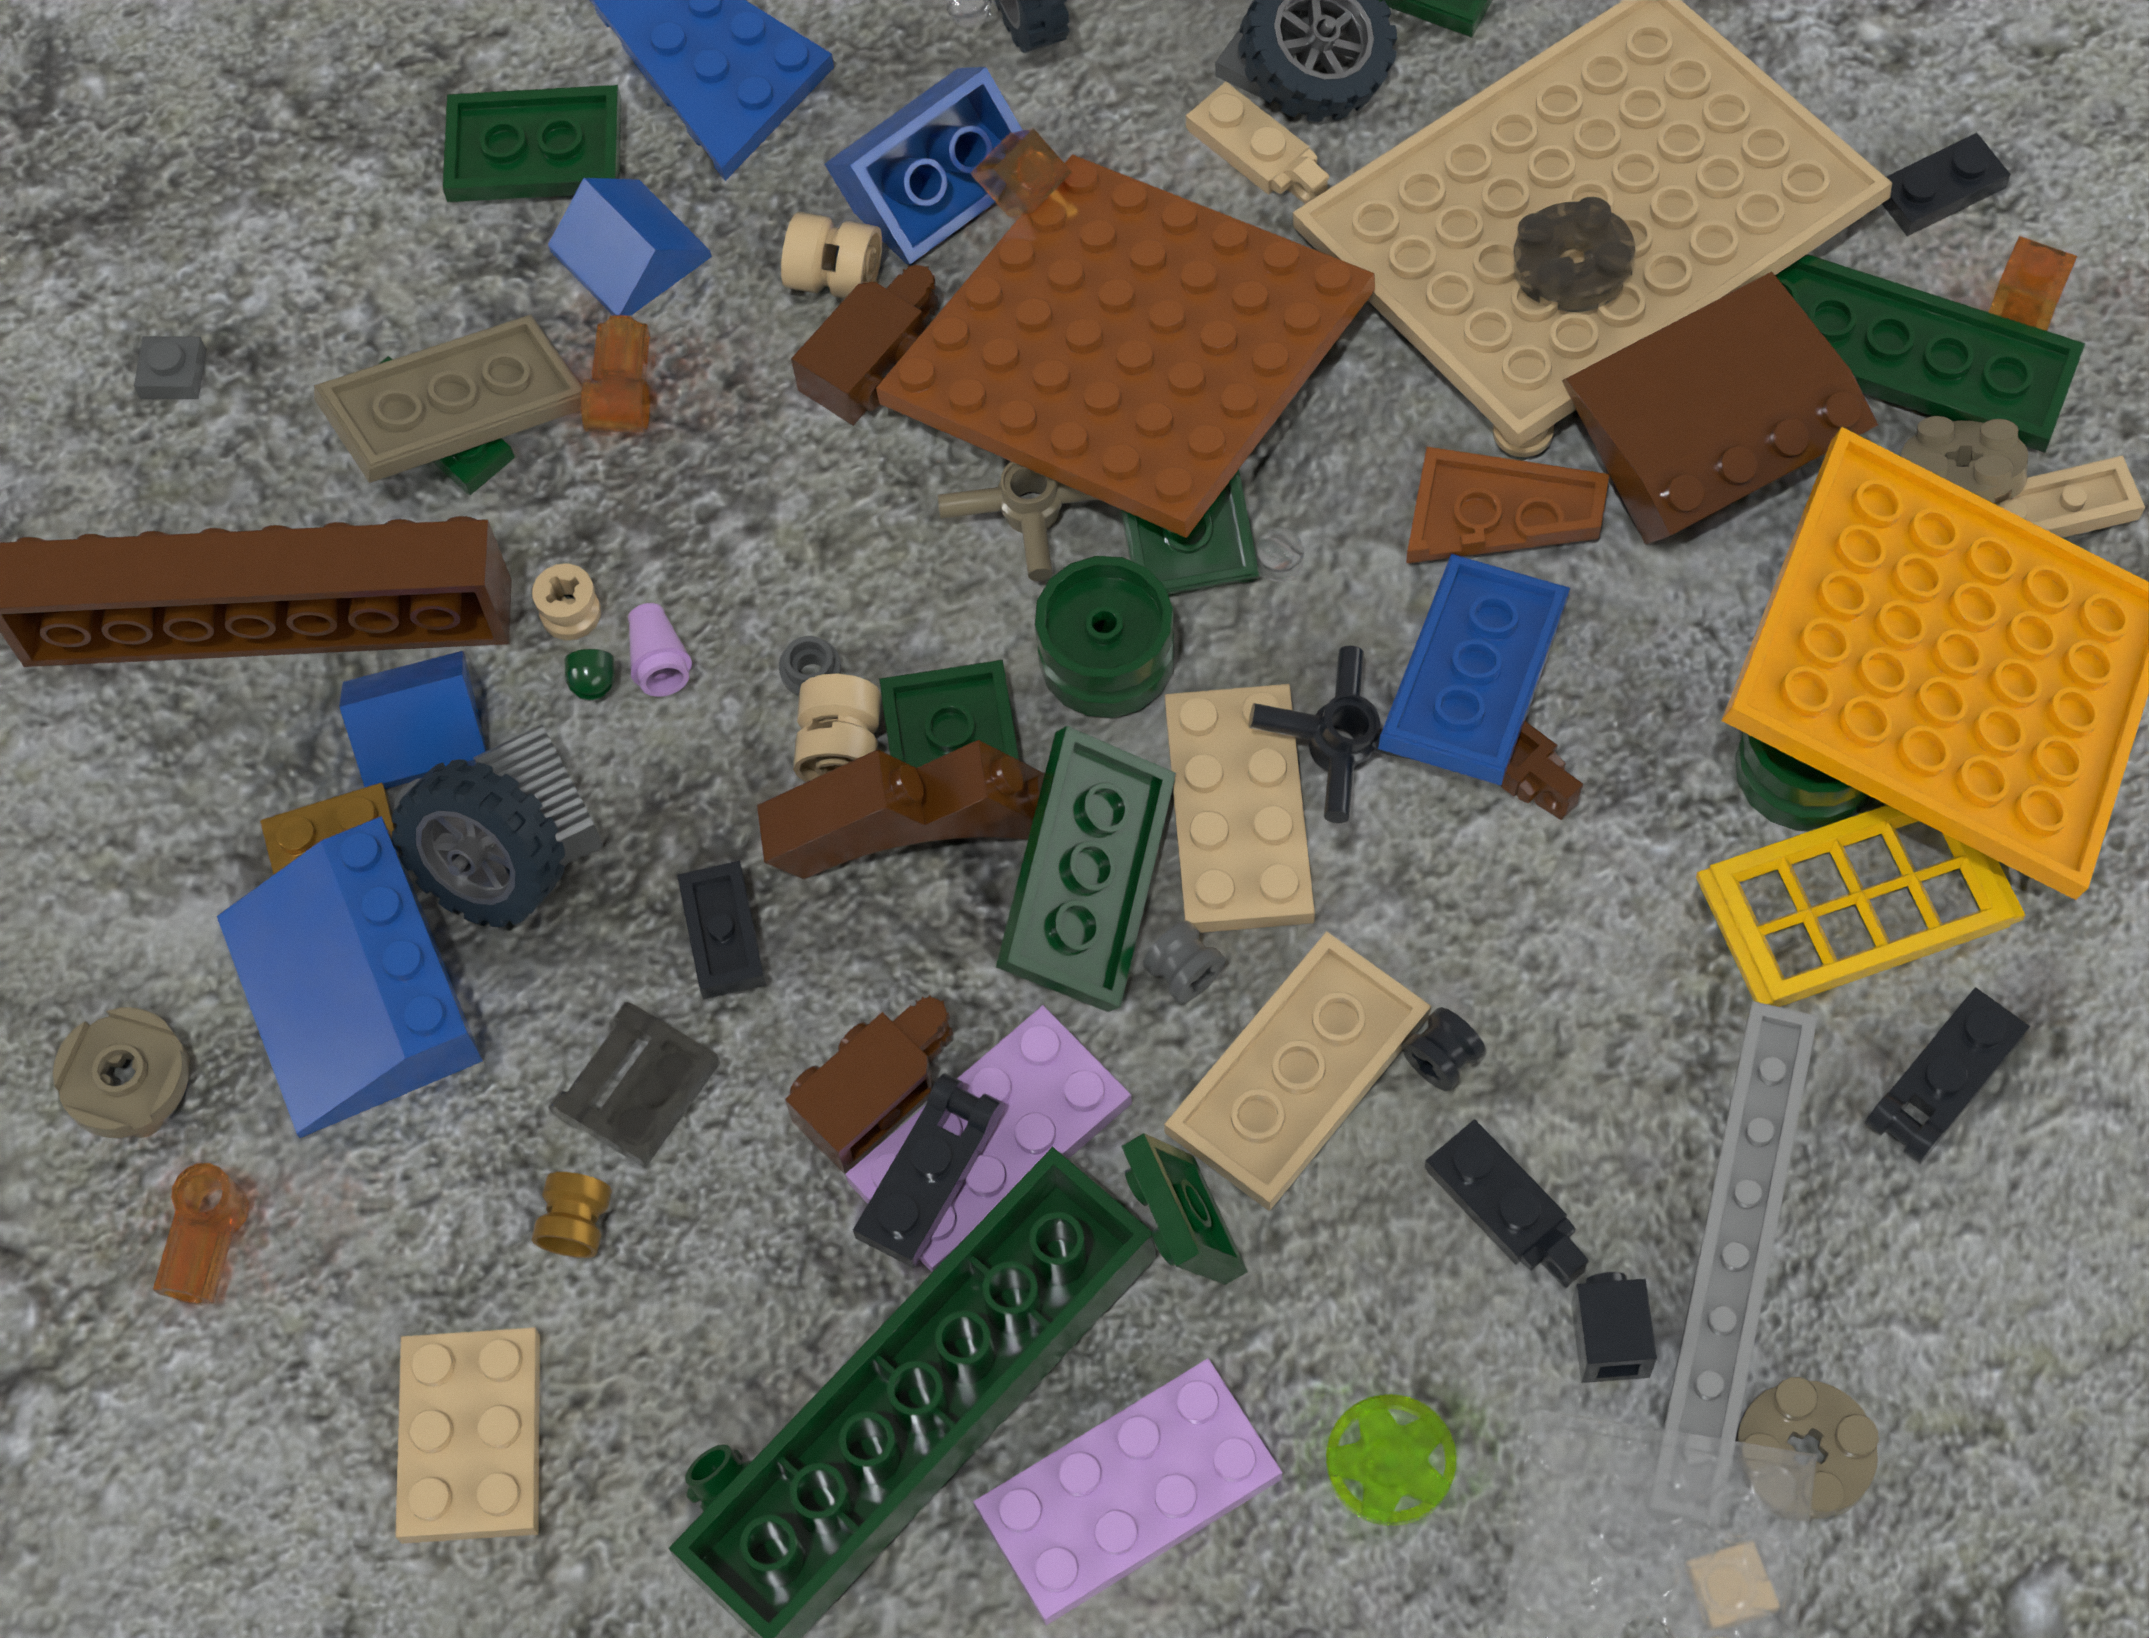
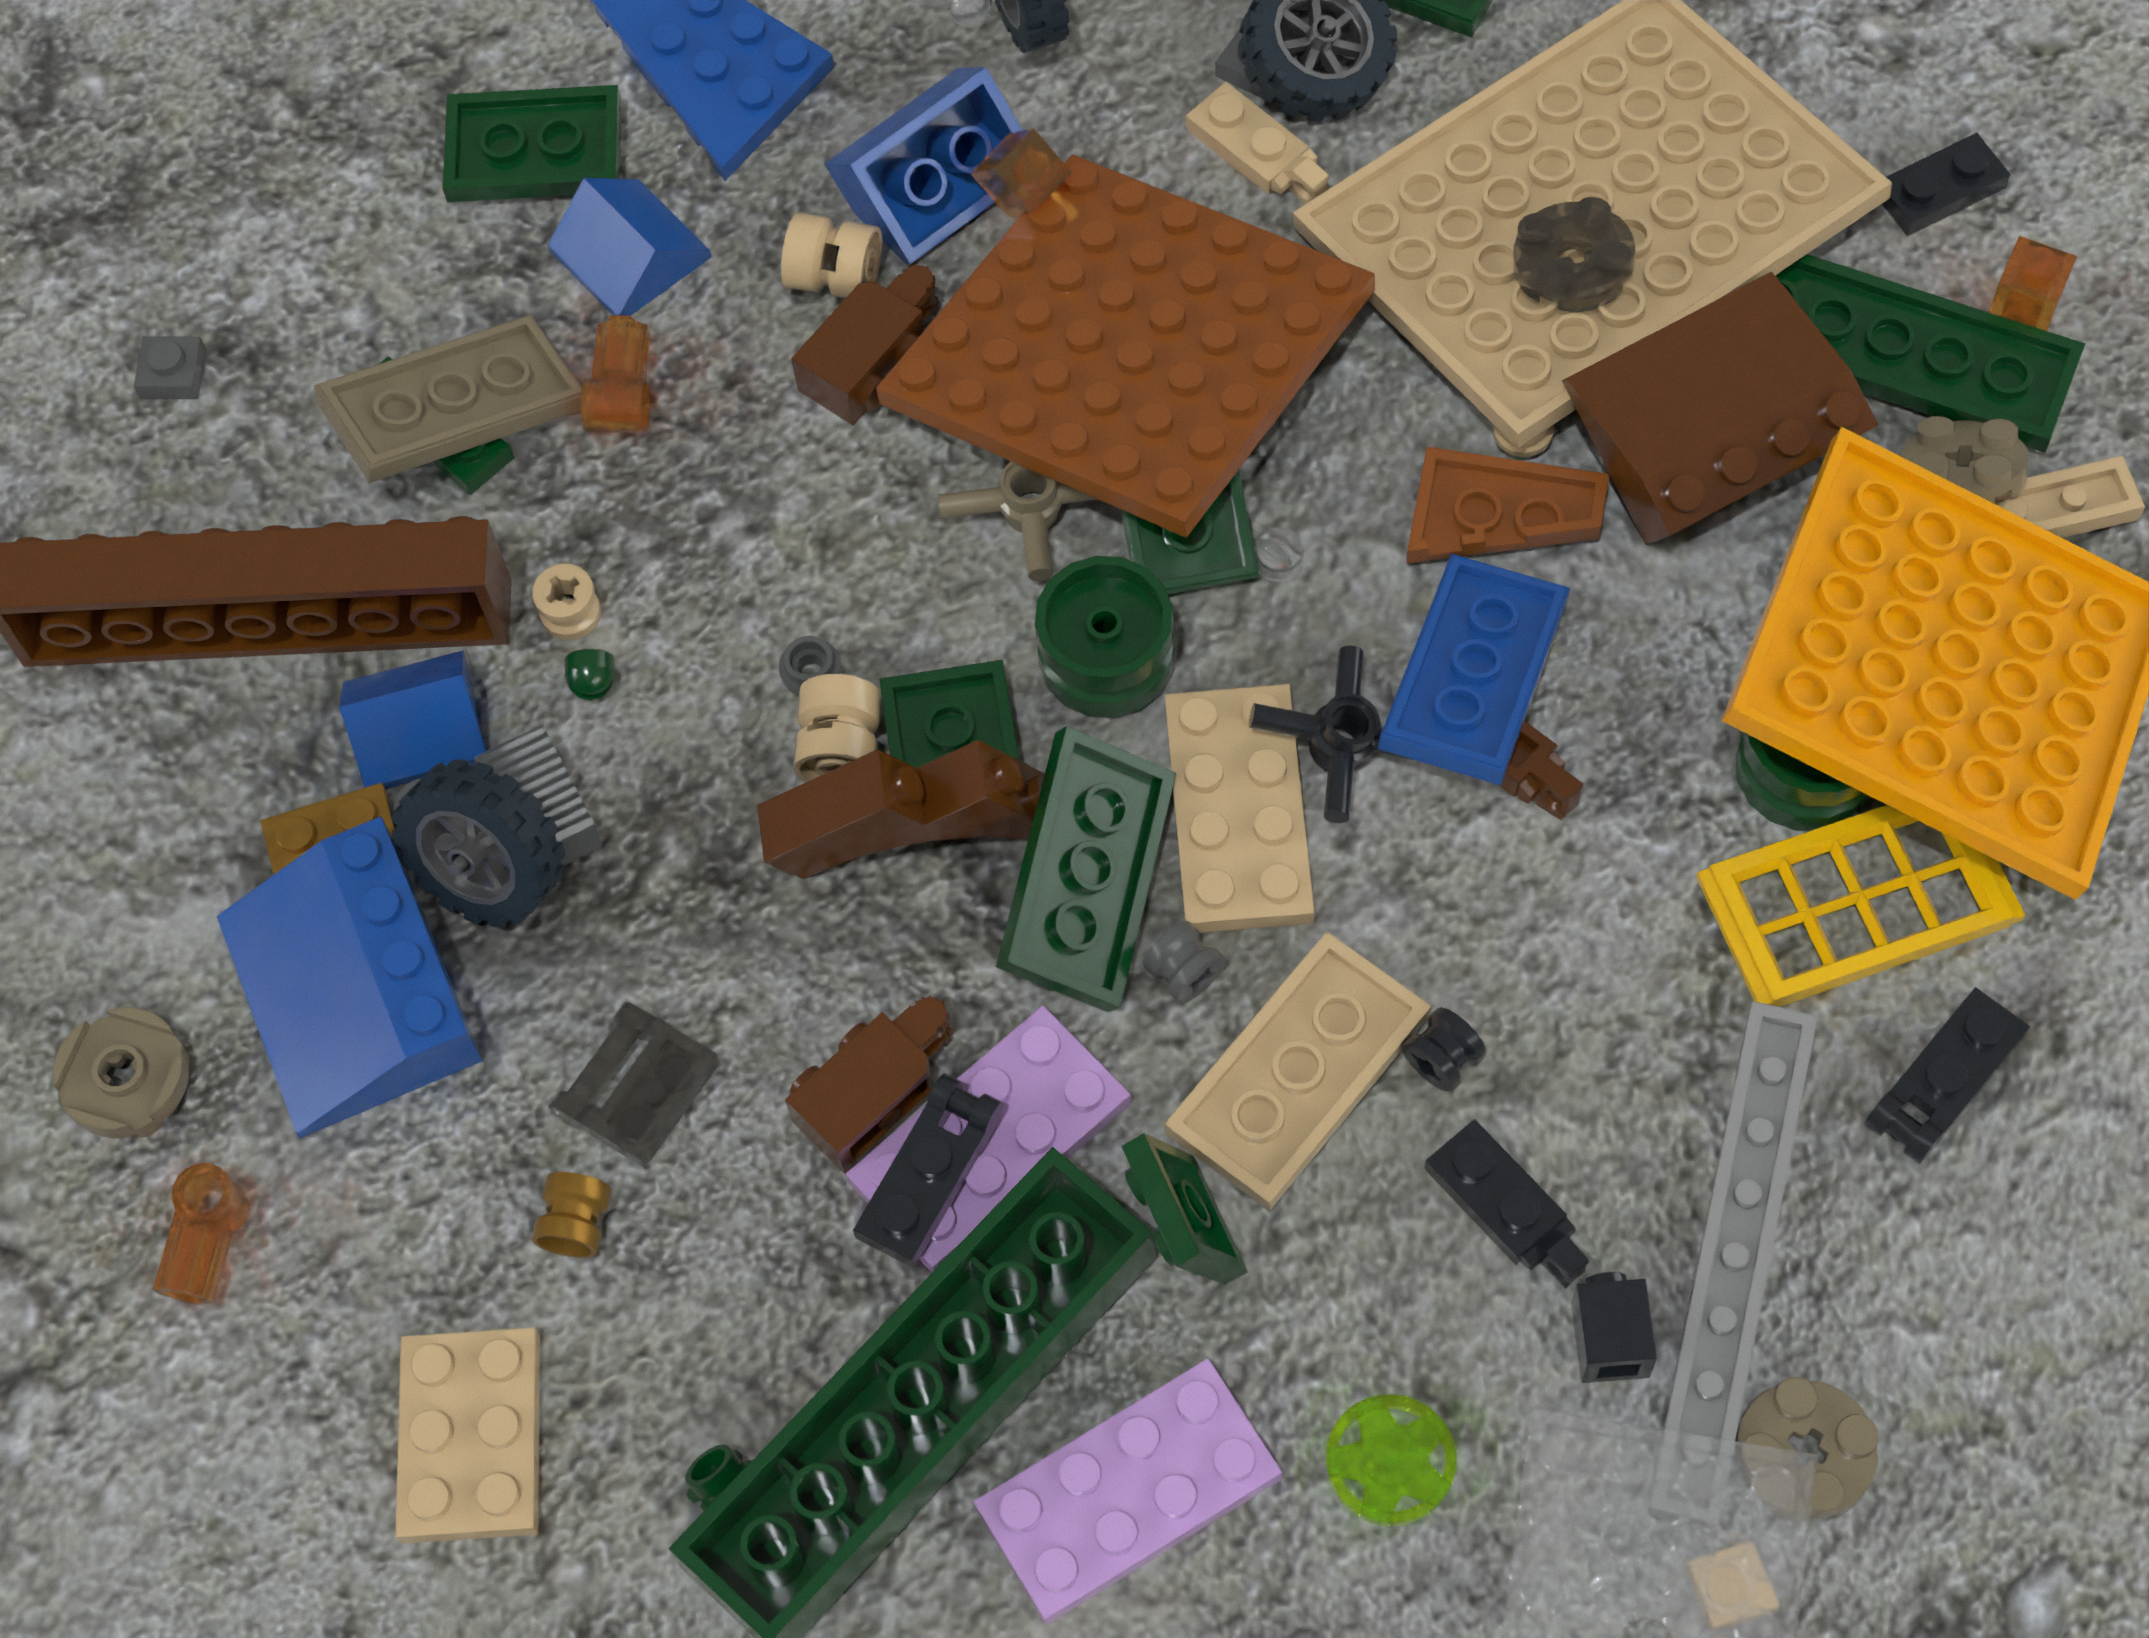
lavender cone [628,603,692,697] -> none
black plate [677,860,766,1000] -> none

